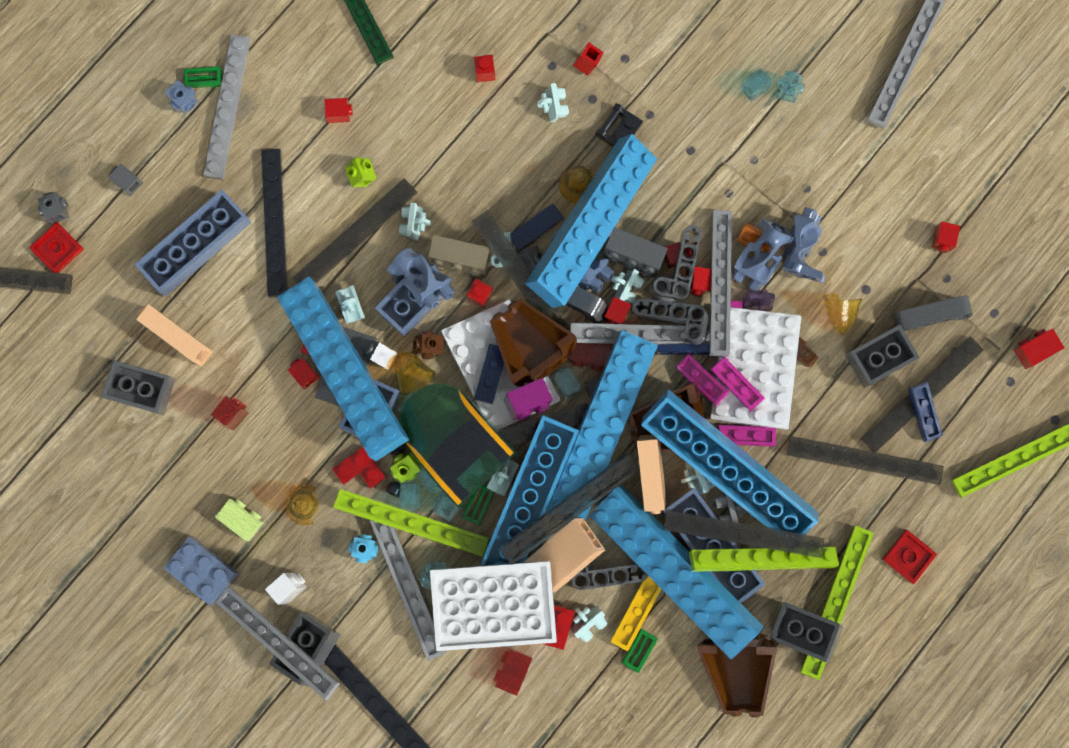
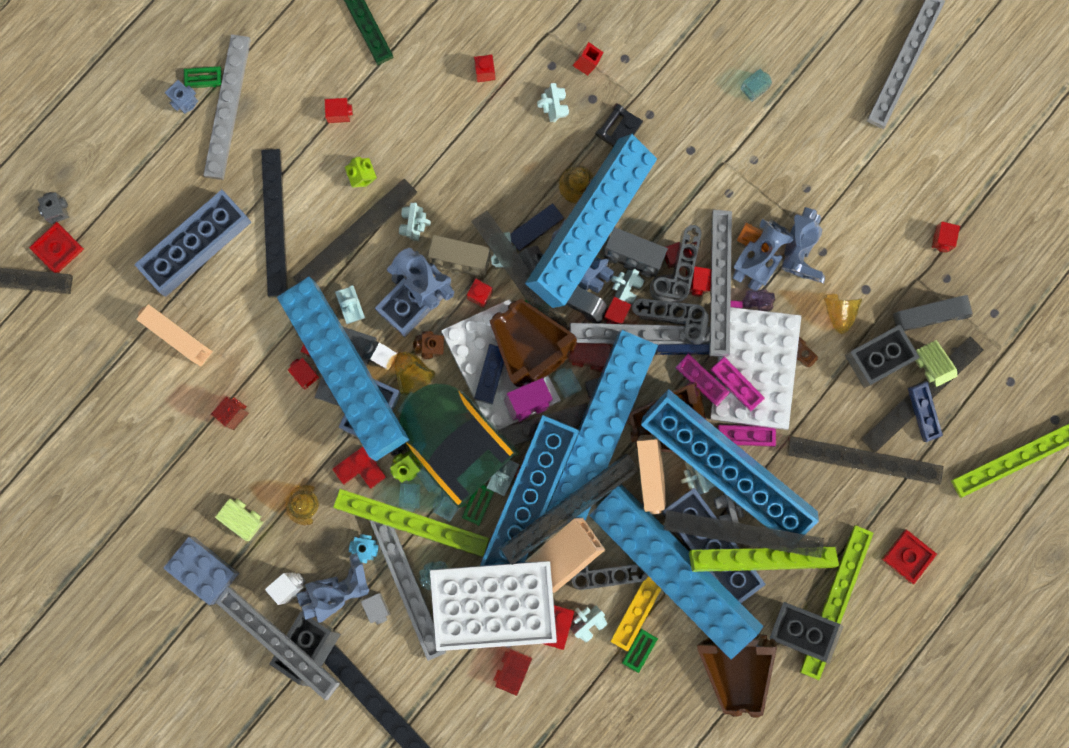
dark grey brick [102,360,176,416] -> none
dark grey brick [108,164,143,197] -> none
black hinge [385,481,402,498] -> none
clear light blue brick [776,71,805,103] -> none
red brick [1013,328,1065,369] -> none
none -> sand blue hips [296,553,369,623]
none -> light grey brick [361,593,390,625]
none -> yellowish green brick [915,340,957,387]

